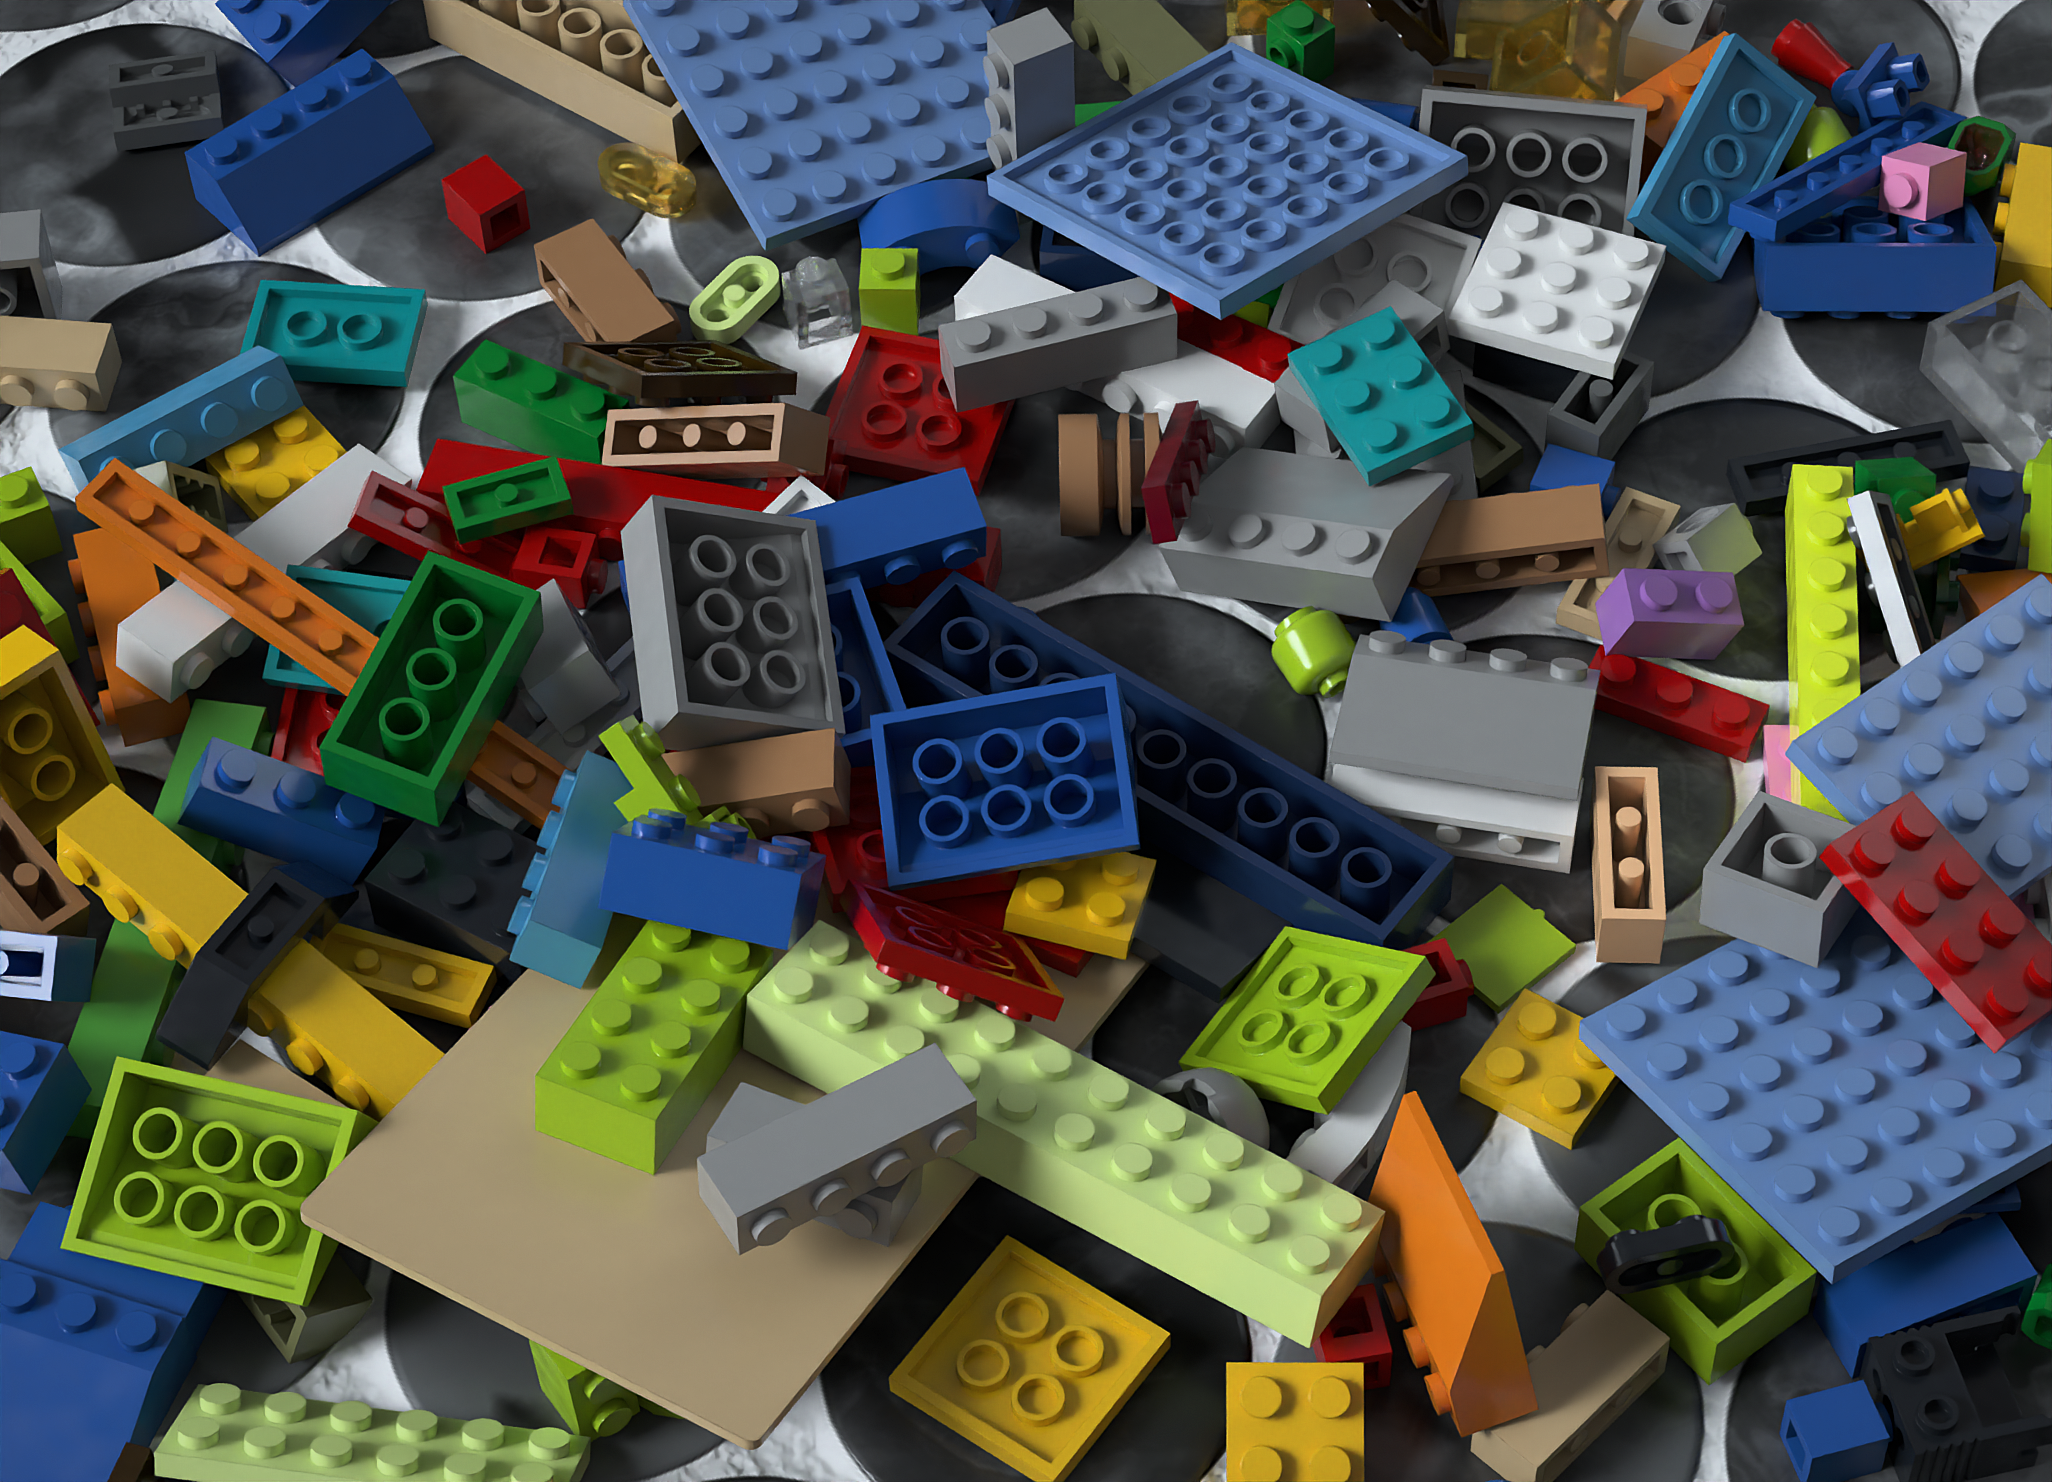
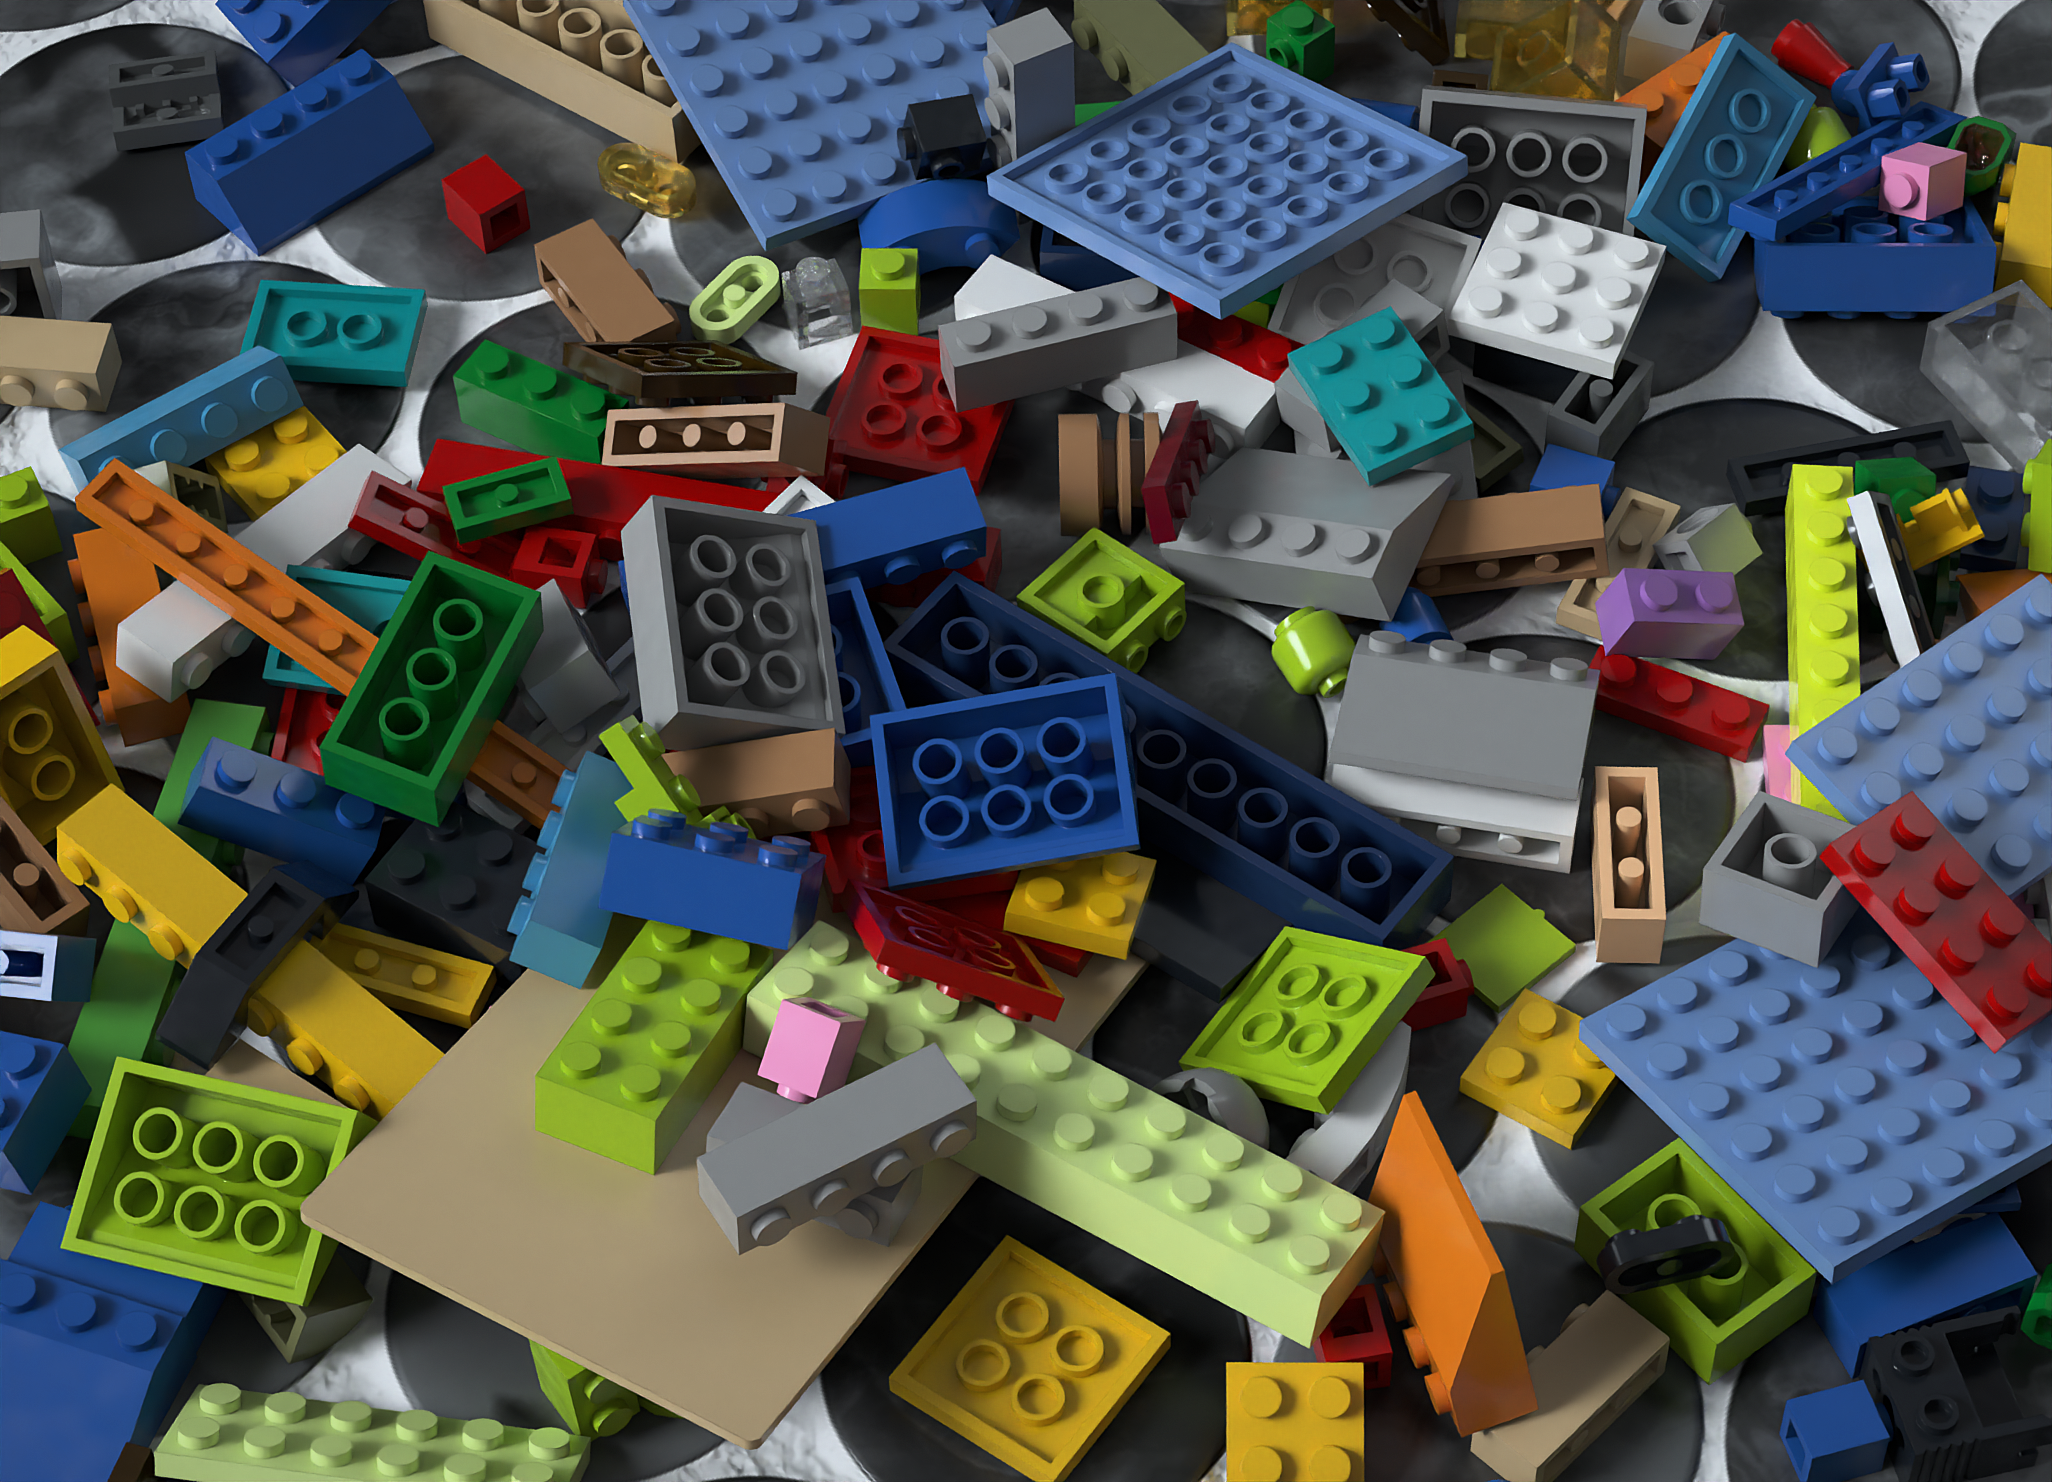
none -> bright pink brick [757,997,866,1104]
none -> black brick [897,94,987,180]
none -> lime plate [1016,527,1187,674]

